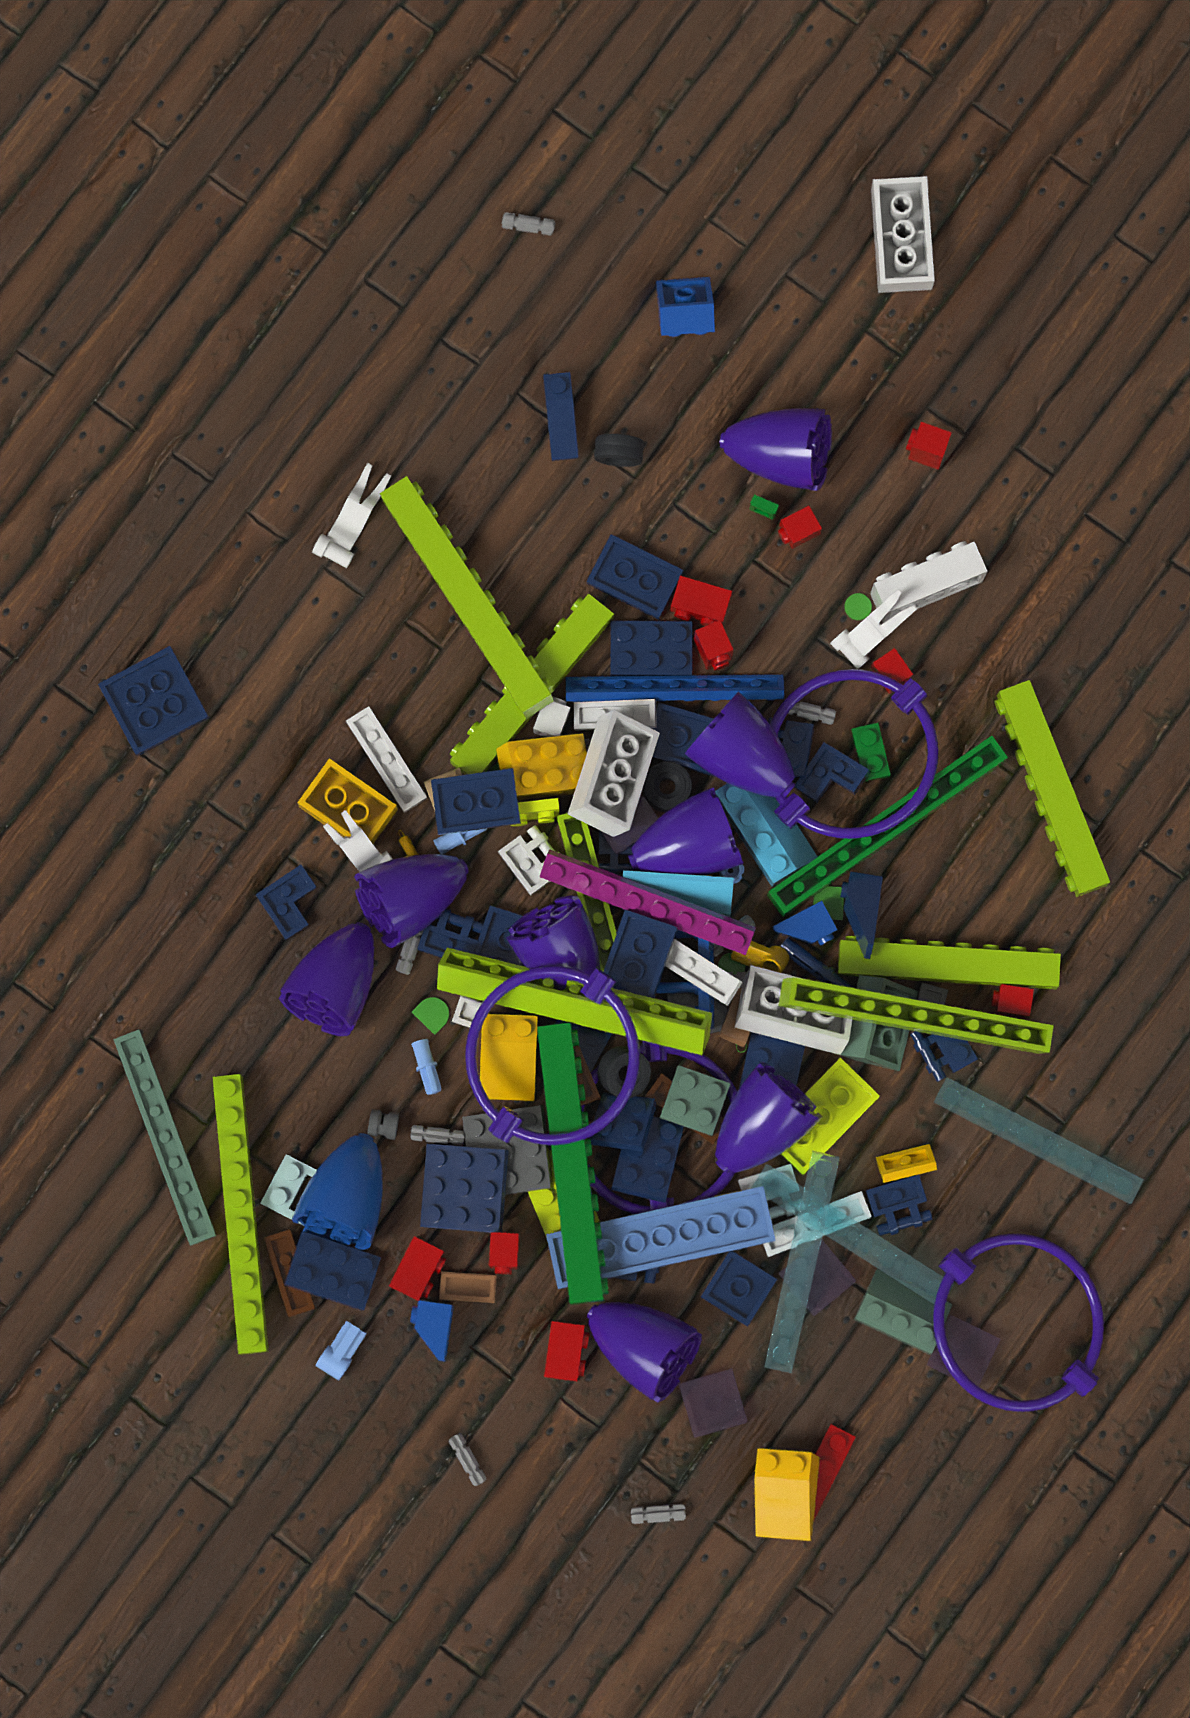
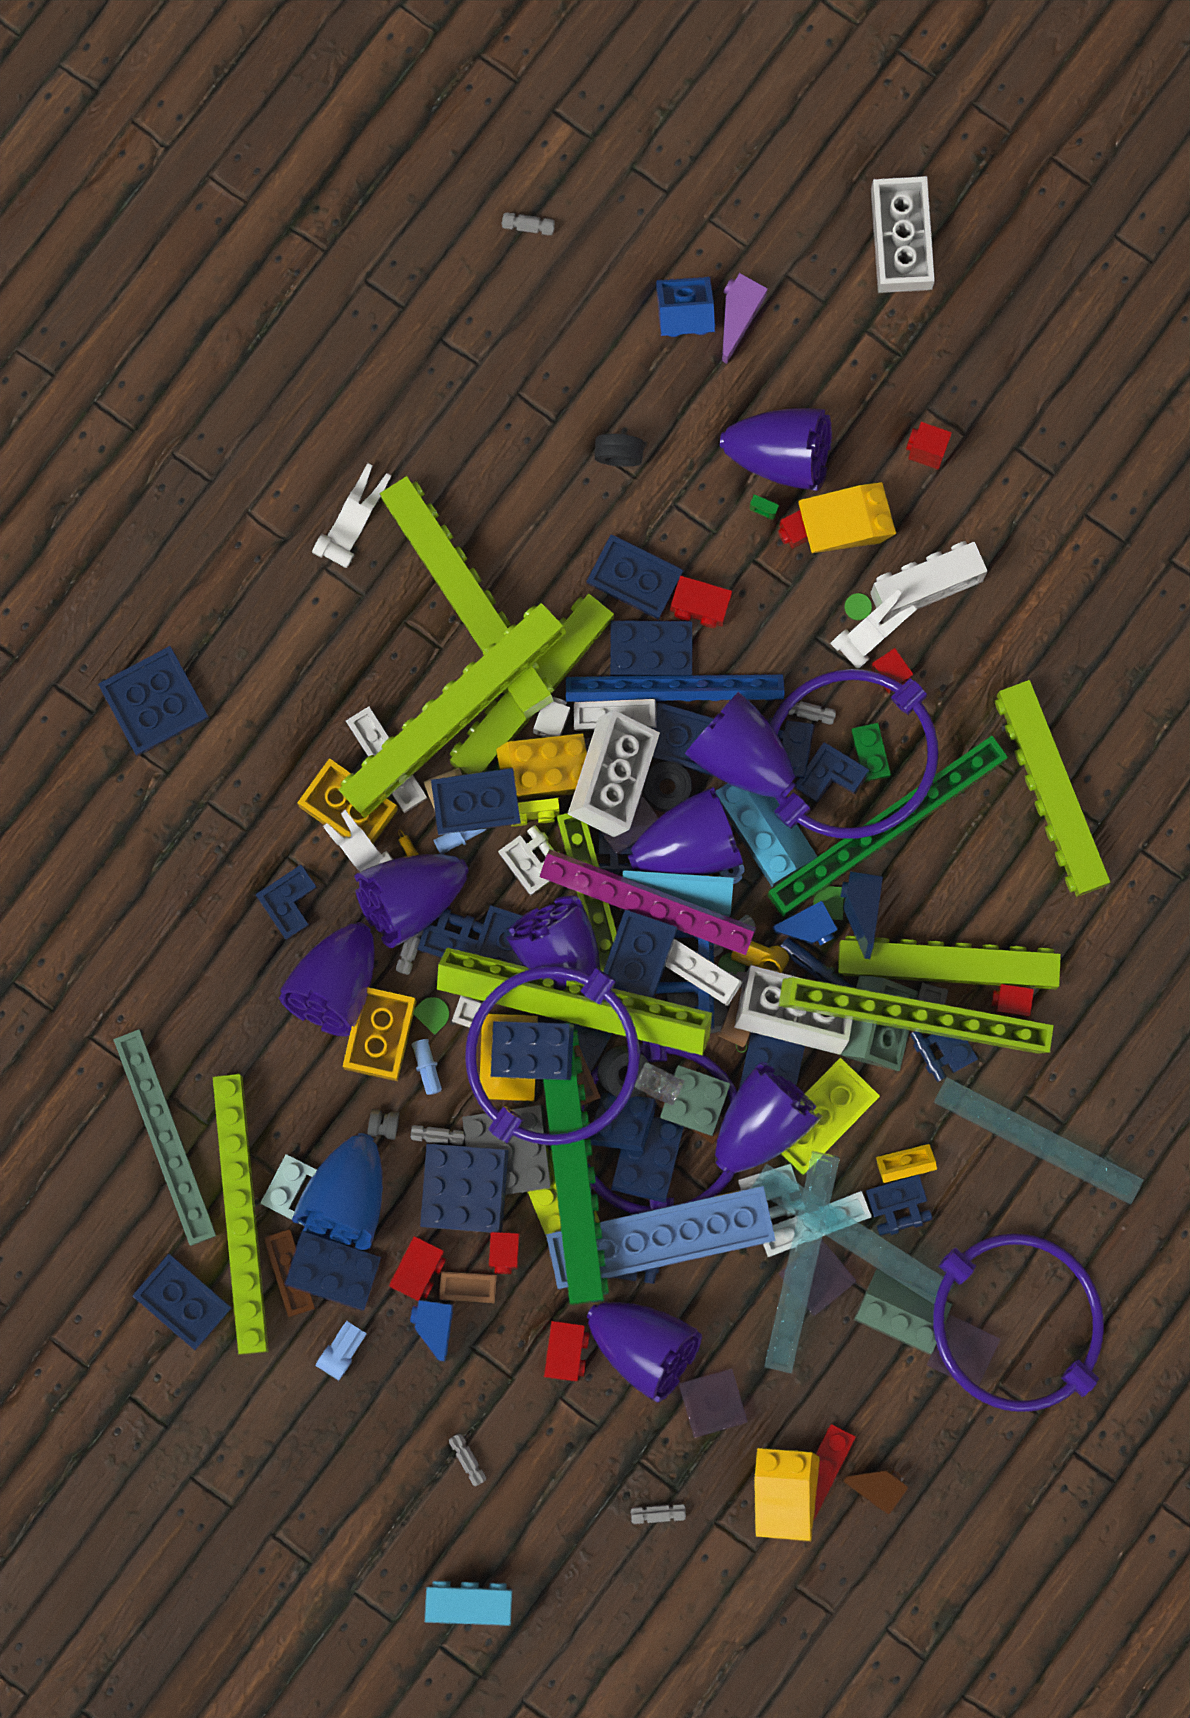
dark blue slope [543,372,579,461] -> none
red brick [694,620,733,671] -> none
dark blue plate [701,1251,777,1327] -> none
none -> dark blue plate [133,1254,232,1351]
none -> lime brick [338,603,567,818]
none -> yellow brick [342,988,416,1081]
none -> medium azure brick [425,1581,512,1625]
none -> dark blue plate [490,1021,574,1080]
none -> clear brick [635,1062,685,1105]
none -> medium lavender slope [722,273,768,364]
none -> yellow slope [798,482,896,553]
none -> reddish brown slope [843,1470,909,1515]

